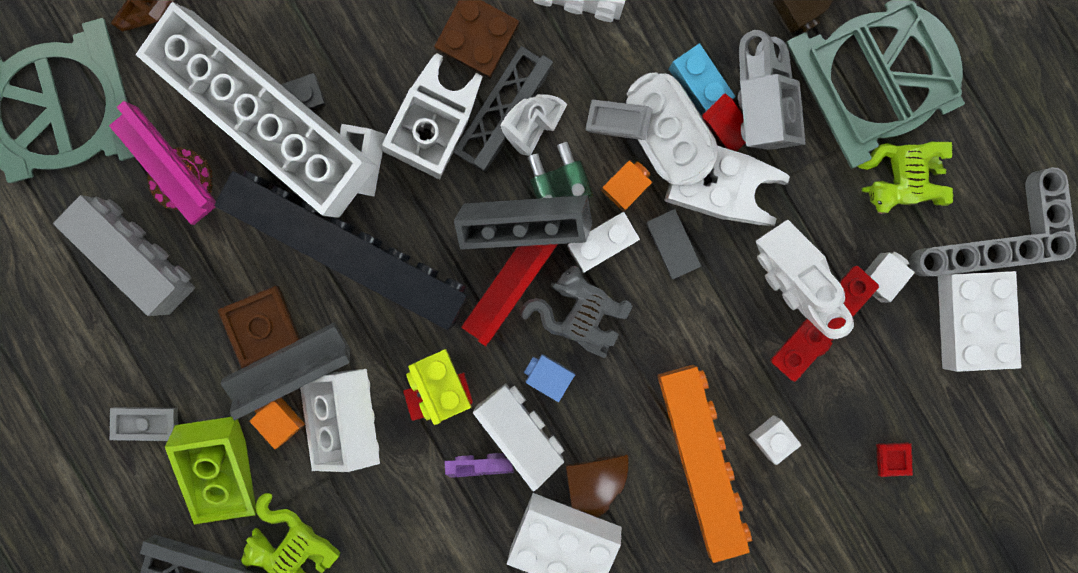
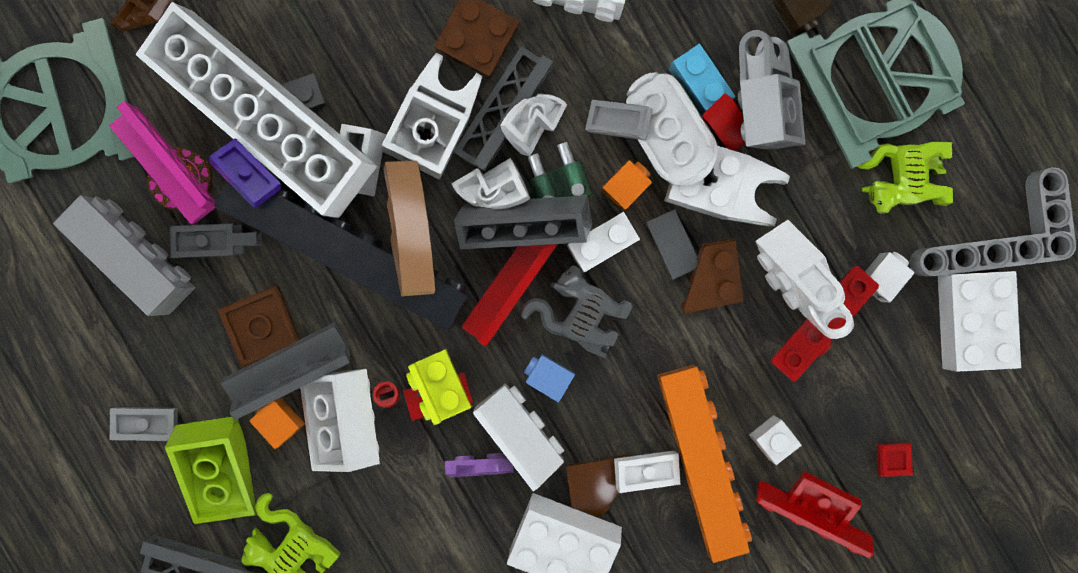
none -> dark grey hinge [170,224,262,258]
none -> dark purple plate [209,138,281,209]
none -> red hinge [373,382,400,408]
none -> medium nougat slope [383,161,435,296]
none -> white brick [452,158,530,210]
none -> white plate [614,451,680,493]
none -> reddish brown wing [681,238,744,313]
none -> red bracket [756,471,874,558]

